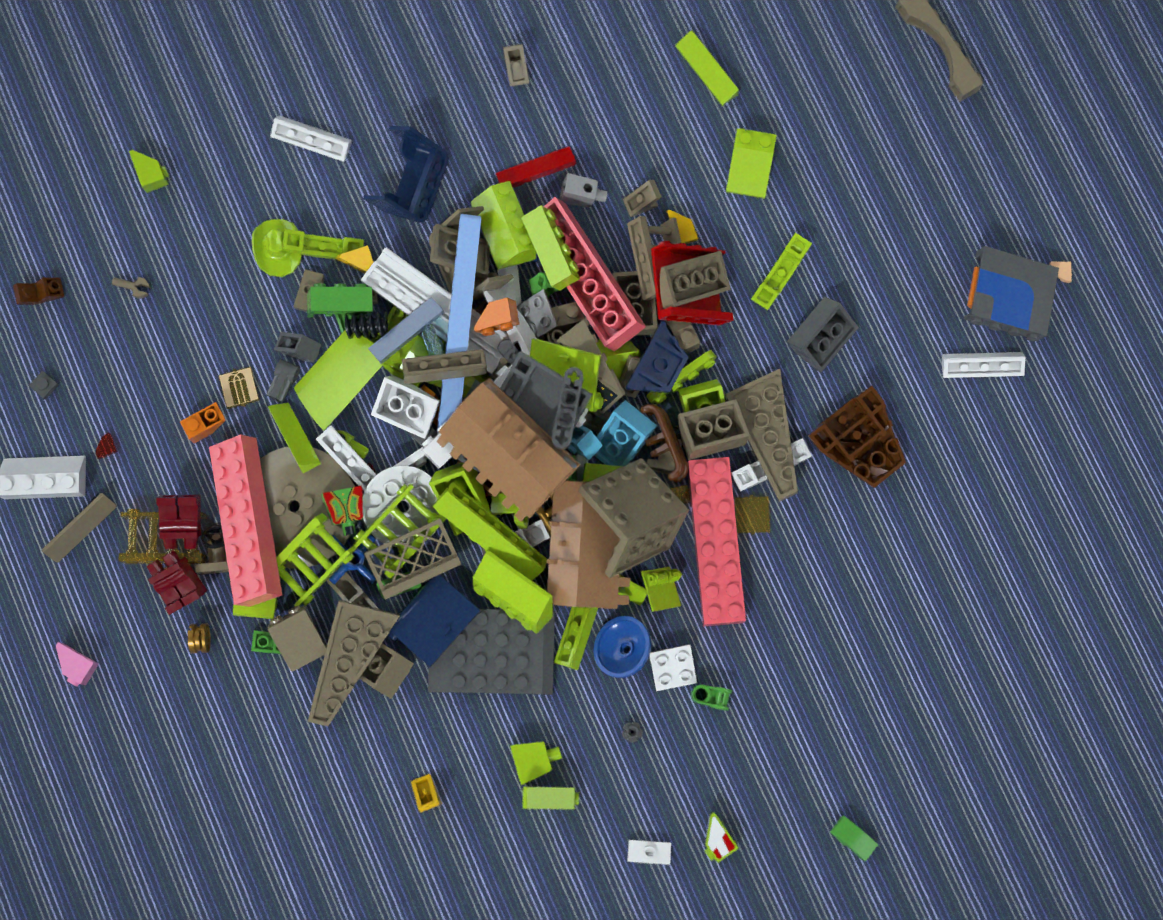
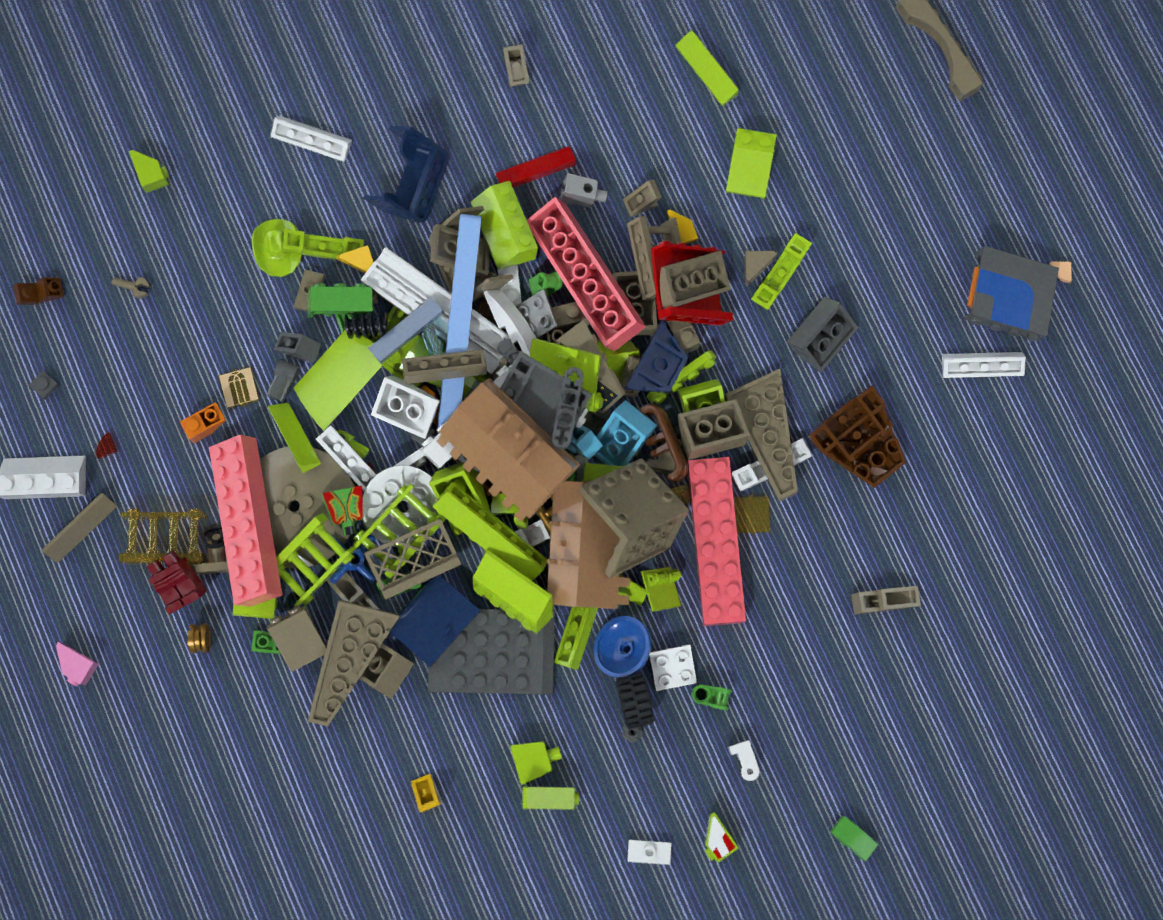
dark red hips [156,494,201,549] -> none
orange slope [474,297,520,336] -> none
lime brick [521,205,580,291] -> none
none -> black tyre [615,672,655,729]
none -> white leg [728,740,759,781]
none -> dark tan slope [744,251,777,287]
none -> dark tan slope [851,586,921,615]

